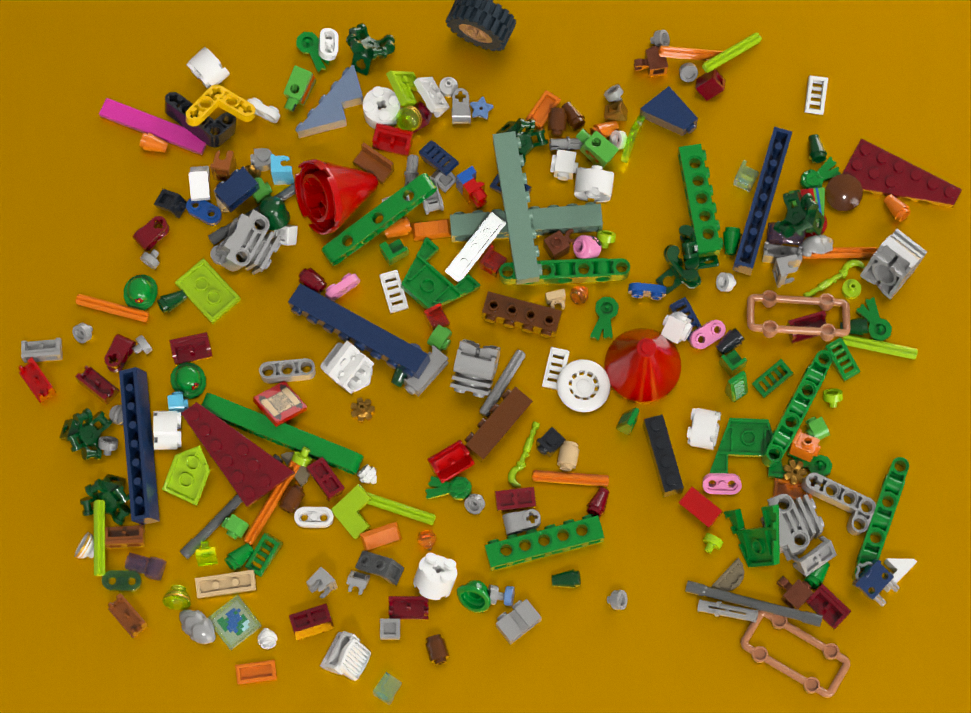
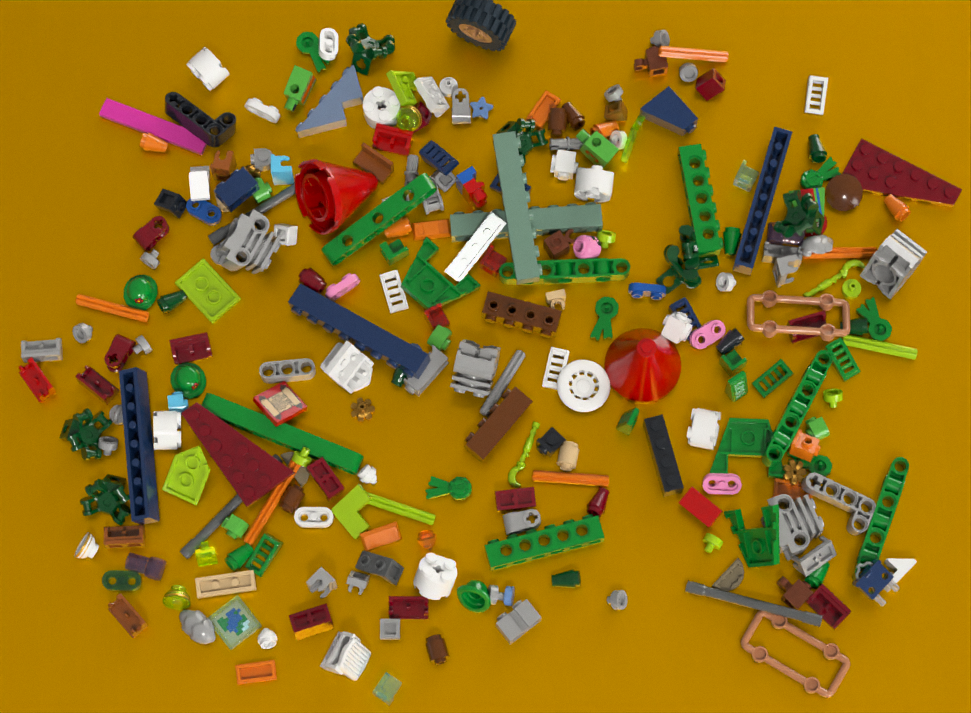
lime axle [93,500,105,576] -> none
yellow beam [186,85,255,126] -> none
dark green helmet [258,196,290,230] -> none
red hinge [427,440,475,483] -> none
light grey tile [464,494,485,514] -> none
clear orange plate [570,286,589,305] -> none
light grey pin [698,599,758,623] -> none
lime axle [702,33,762,73] -> none

